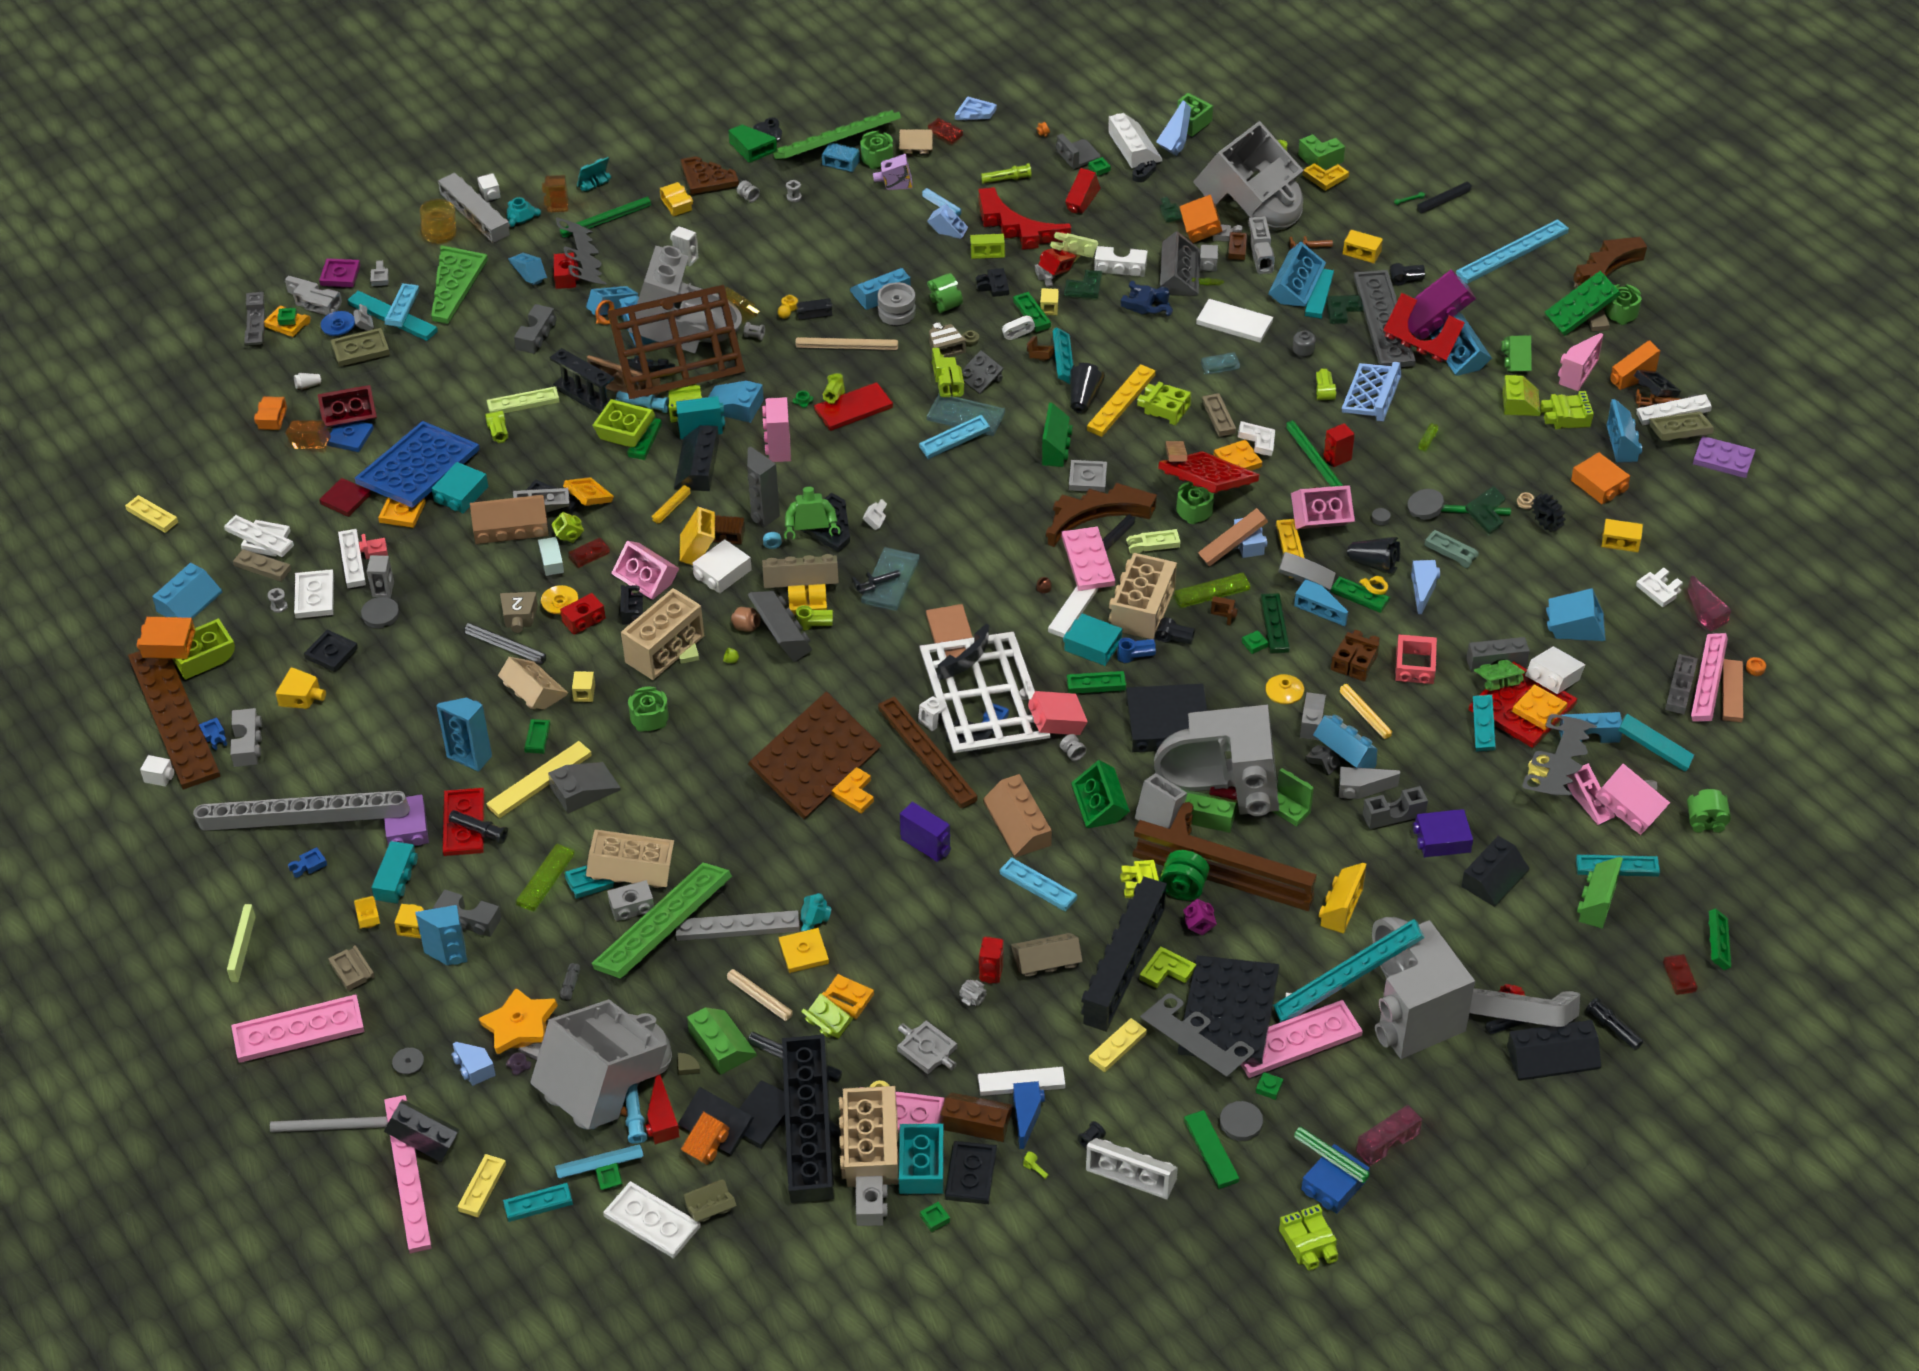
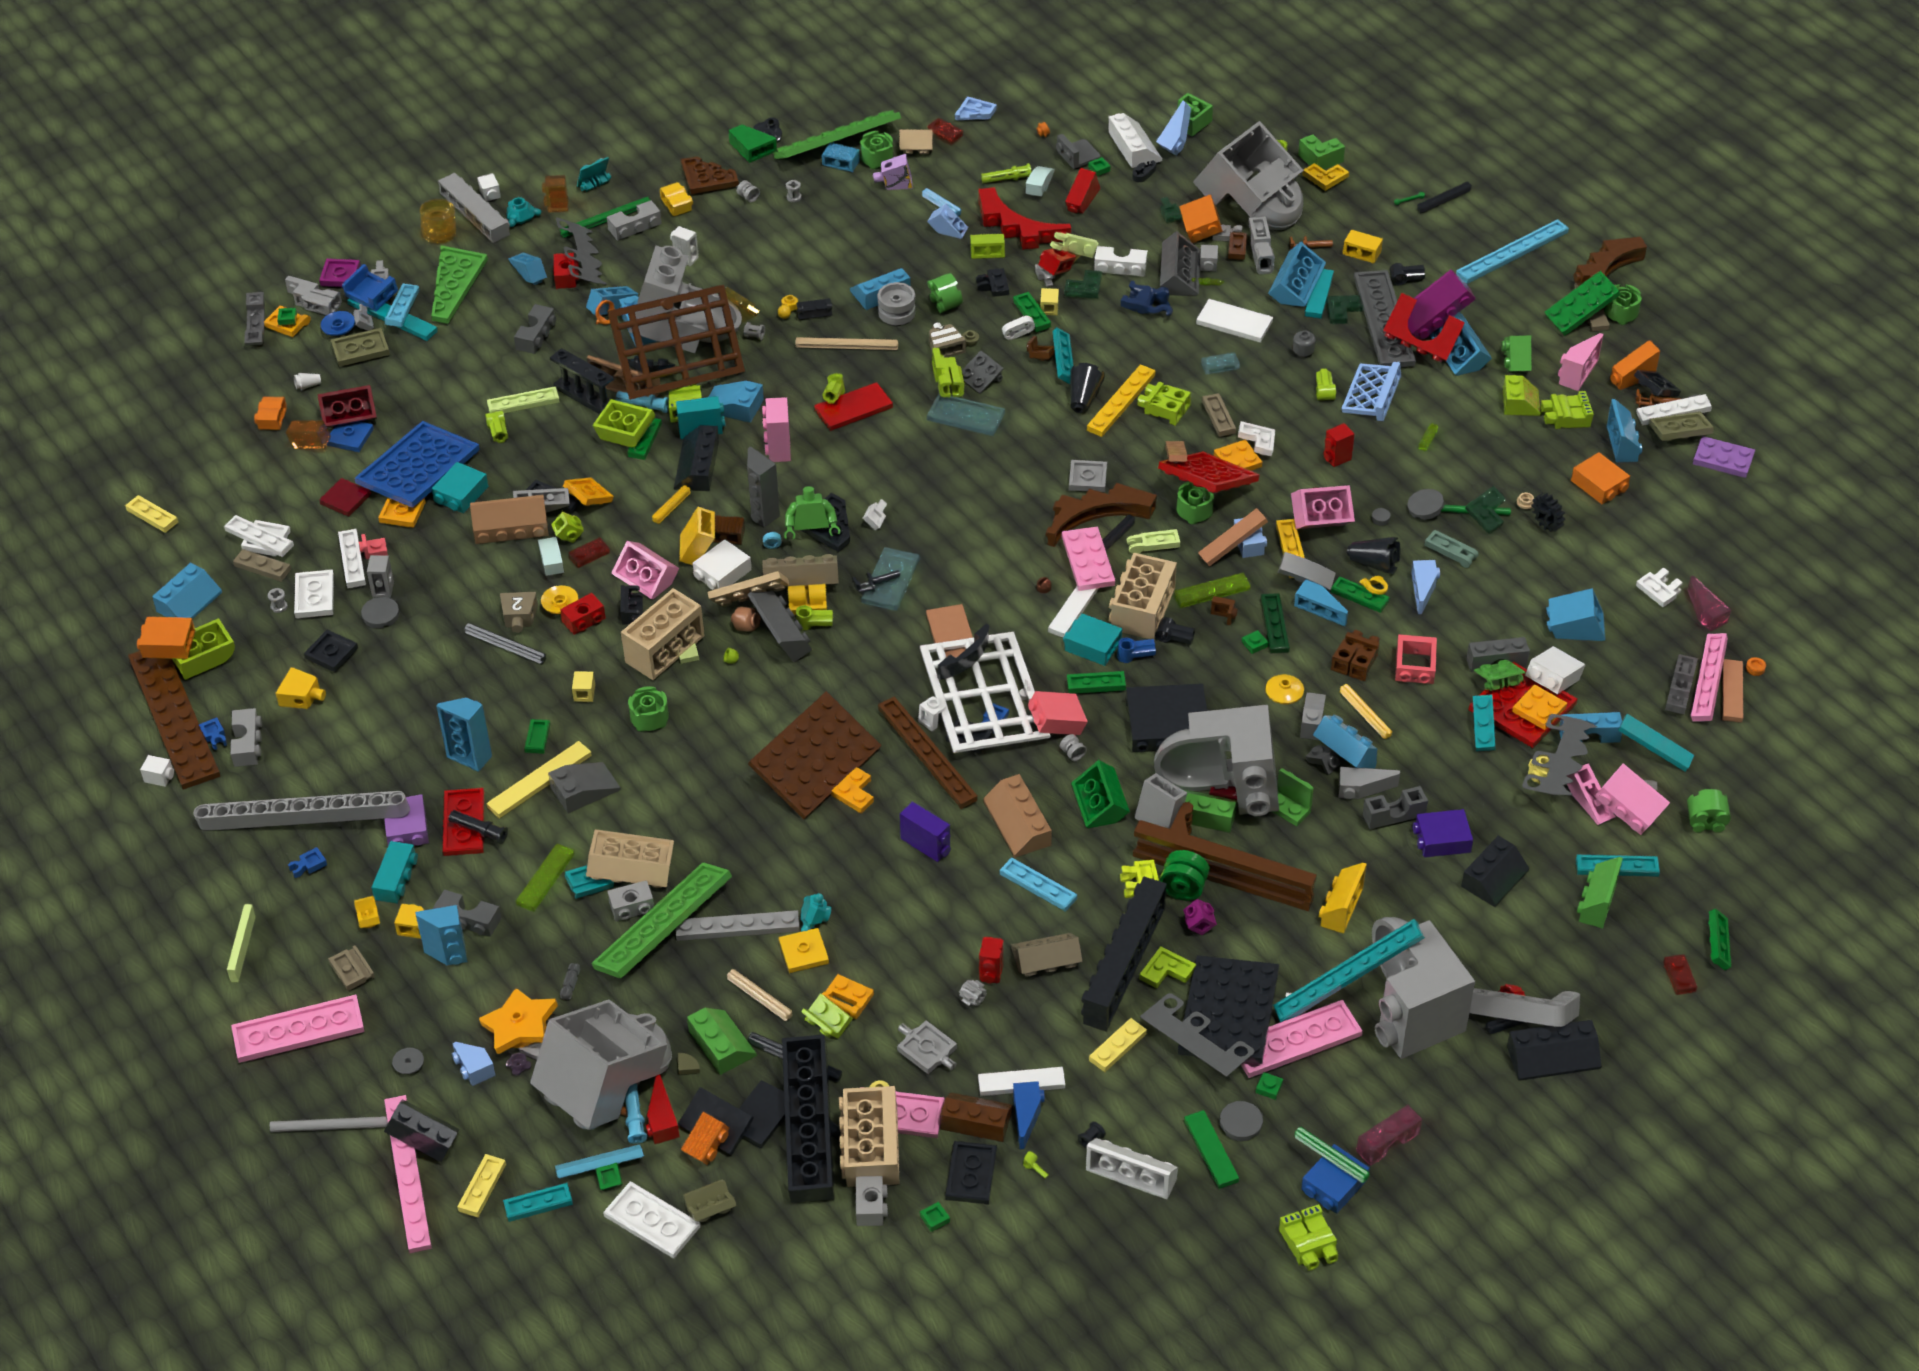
tan slope [498,657,568,710] -> none
green plate [793,391,814,408] -> none
teal brick [899,1124,944,1194] -> none
medium azure tile [919,415,990,459] -> none
green slope [1042,403,1073,467] -> none
green axle [1286,420,1344,487] -> none
black pin [1585,998,1644,1051] -> none
yellow brick [1601,519,1643,552] -> none
none -> blue panel [342,264,398,311]
none -> light grey arch [607,201,662,241]
none -> tan plate [707,571,789,607]
none -> light aqua slope [1026,166,1054,196]

